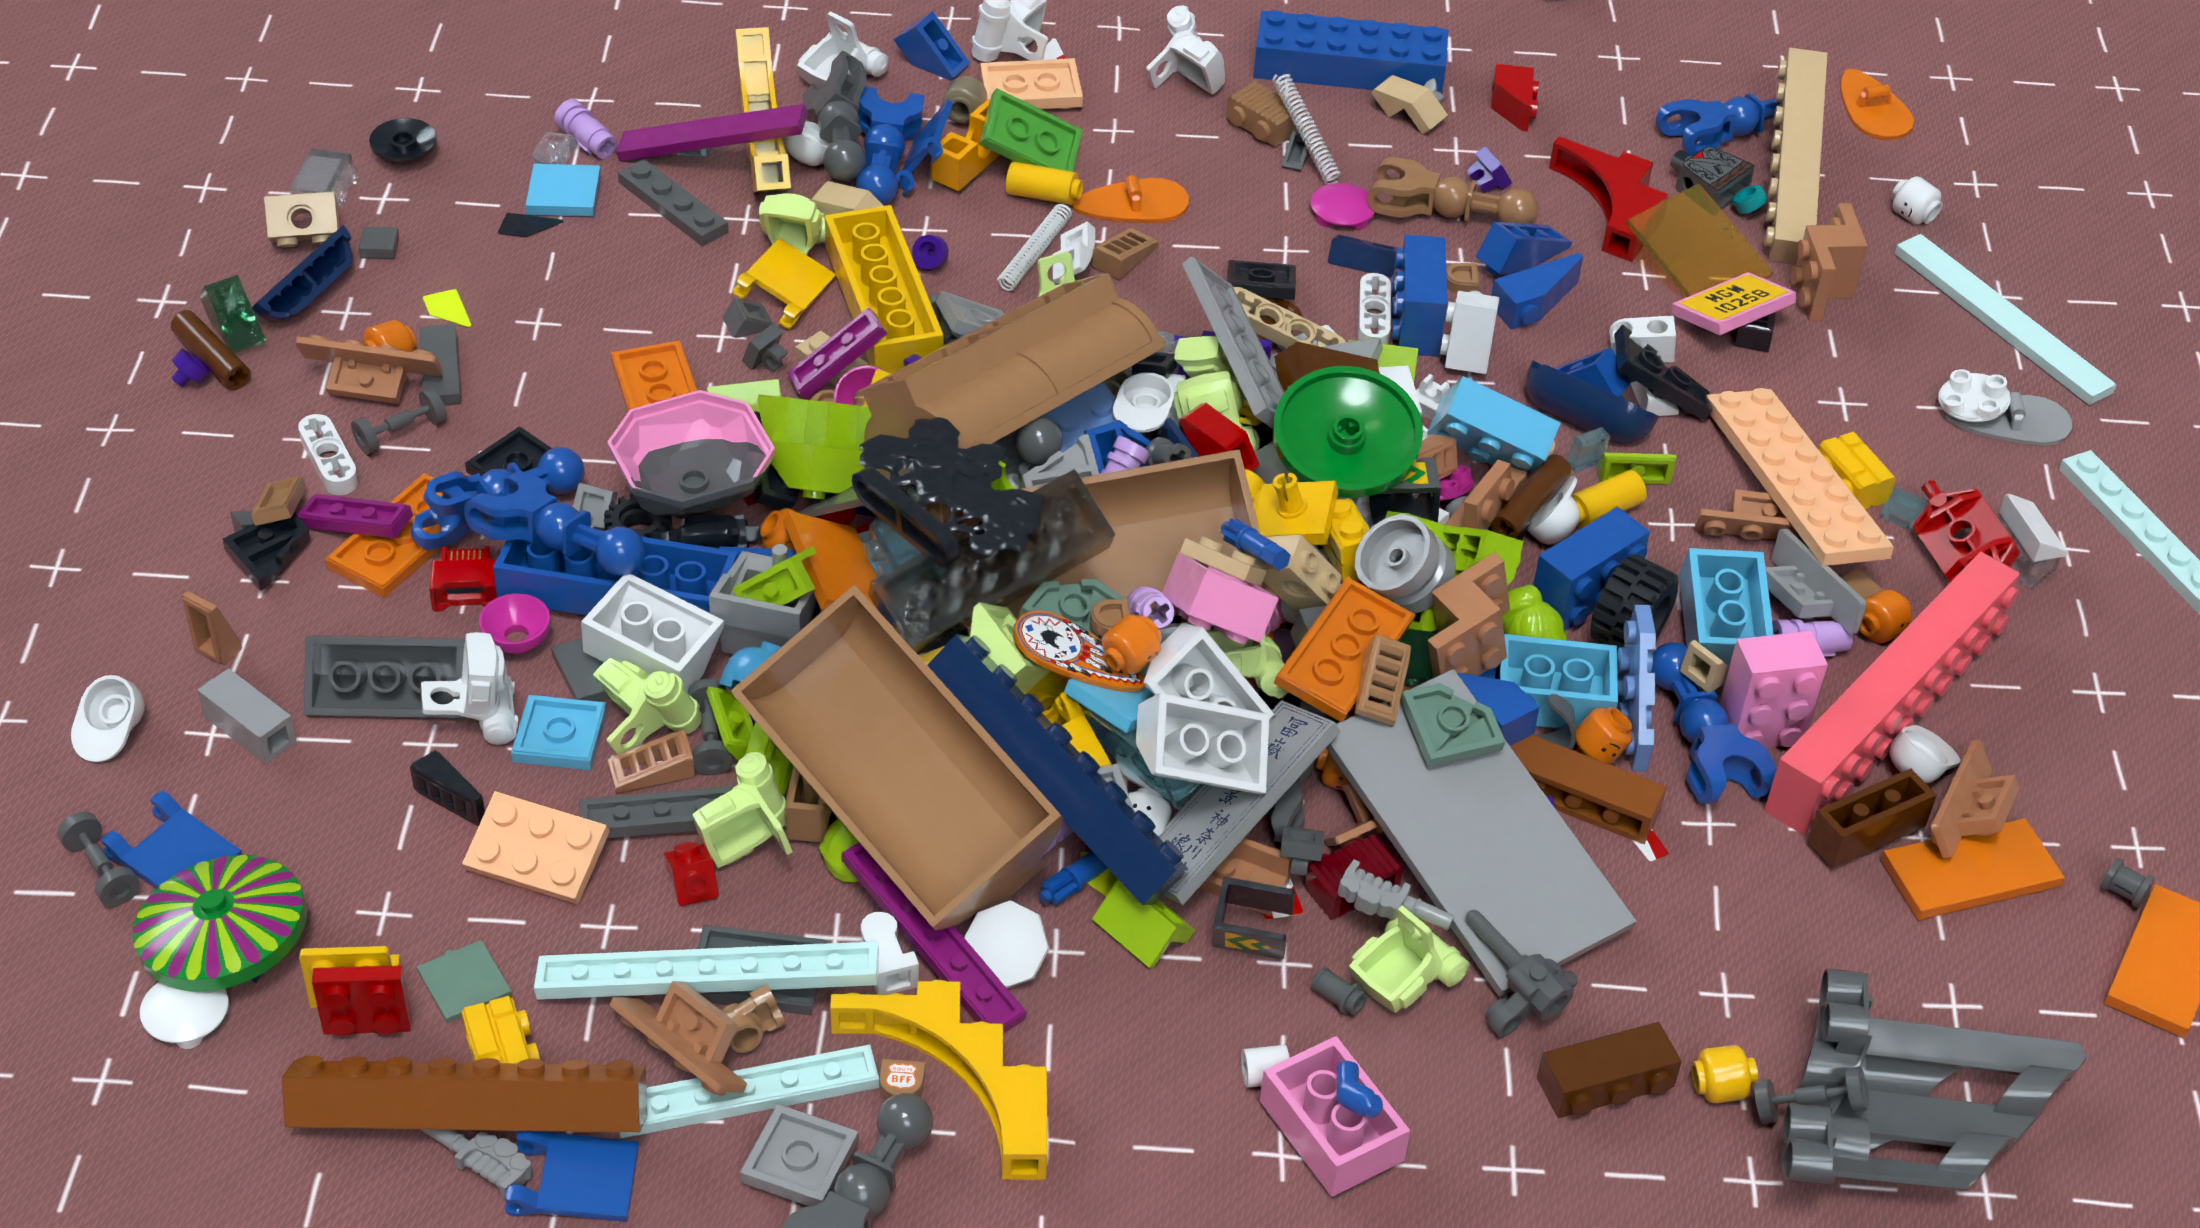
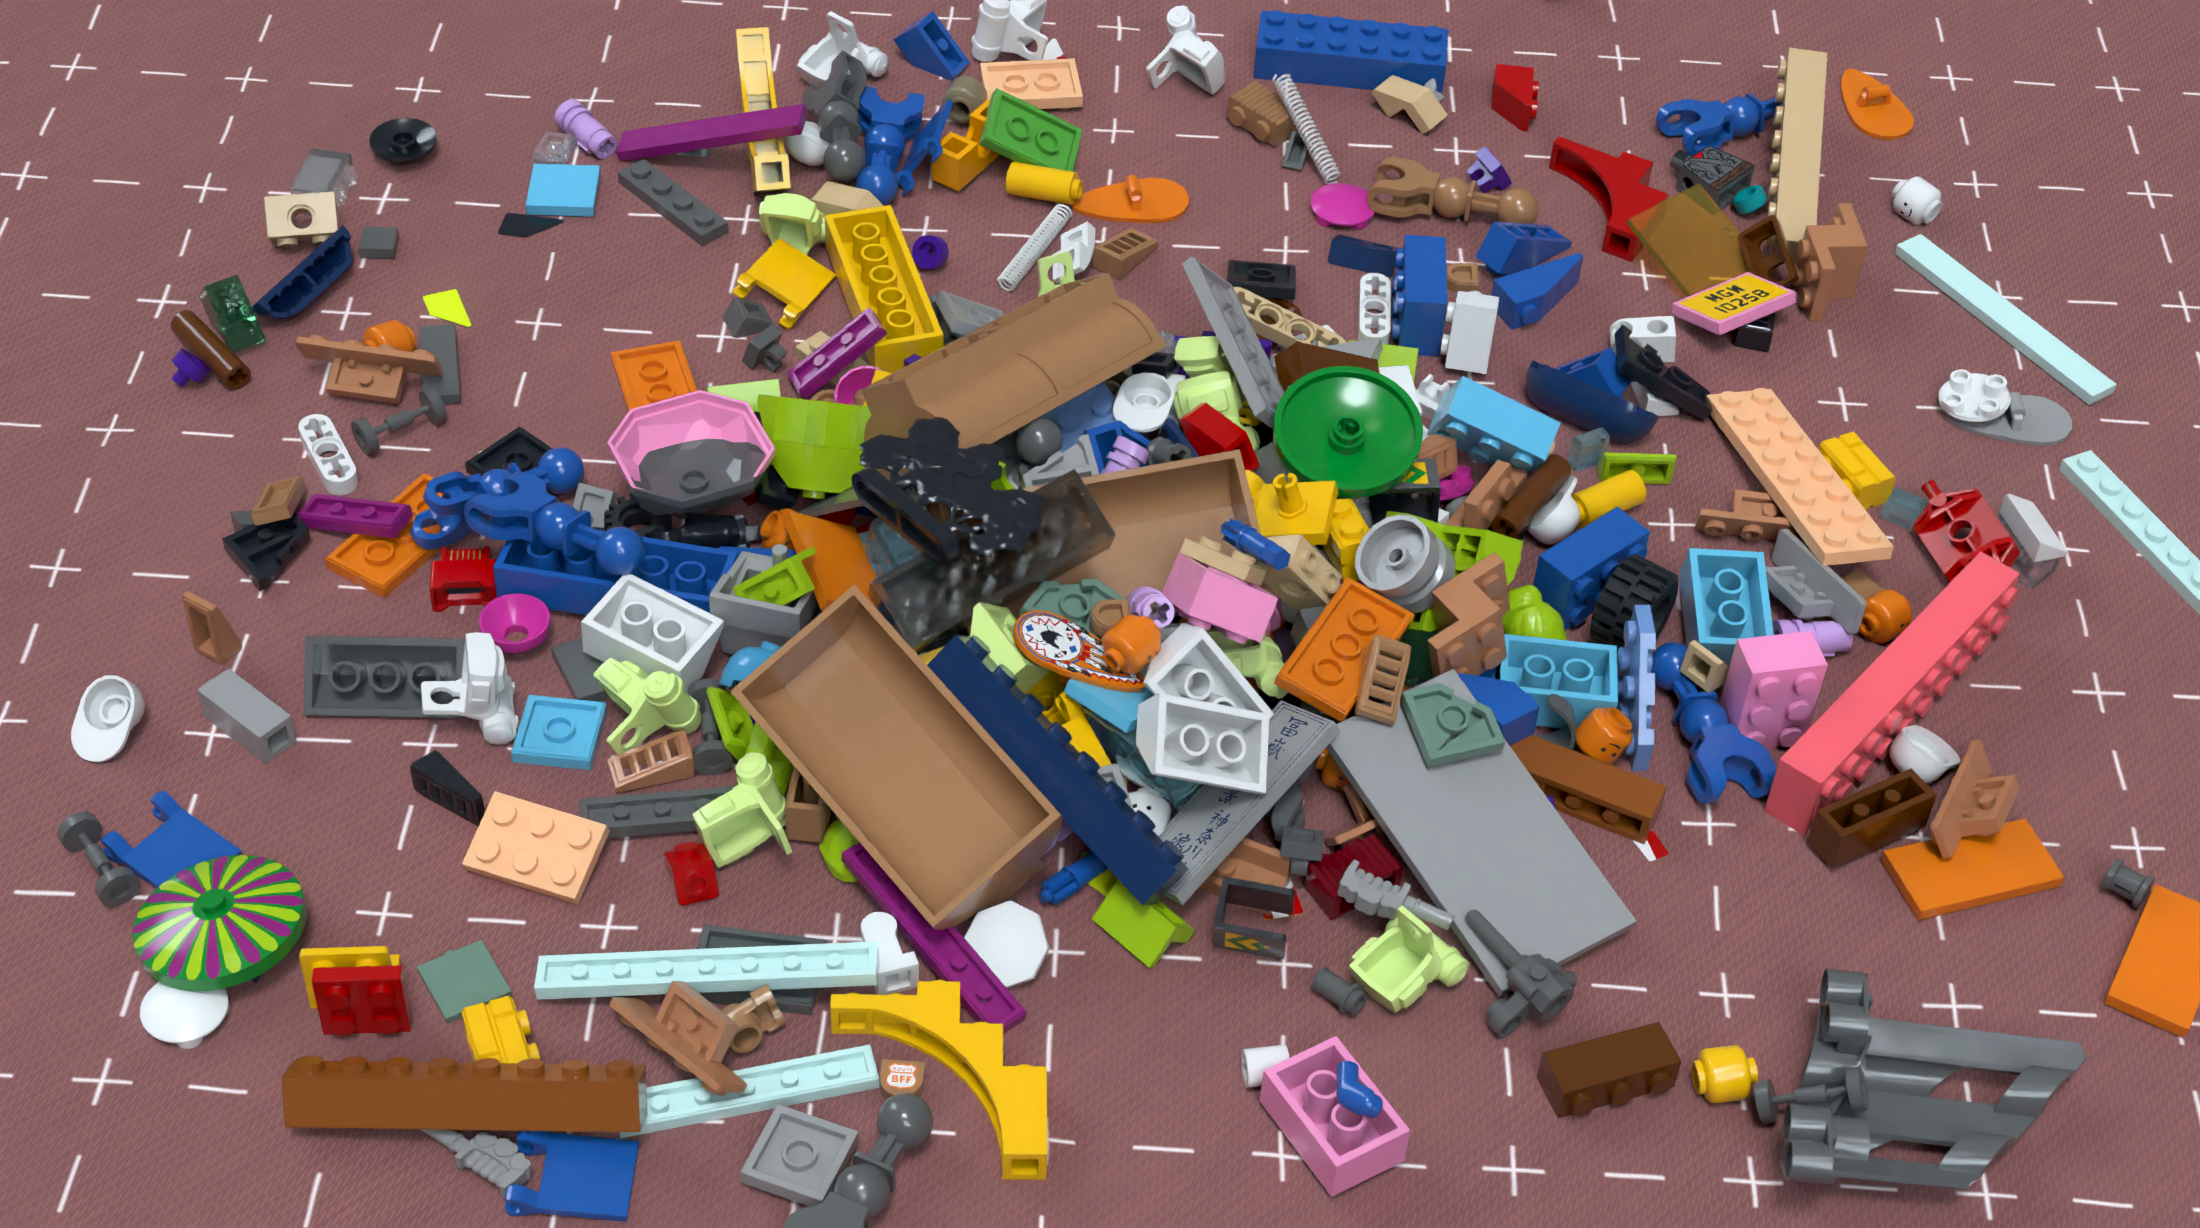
none -> reddish brown piece [1738,215,1799,288]

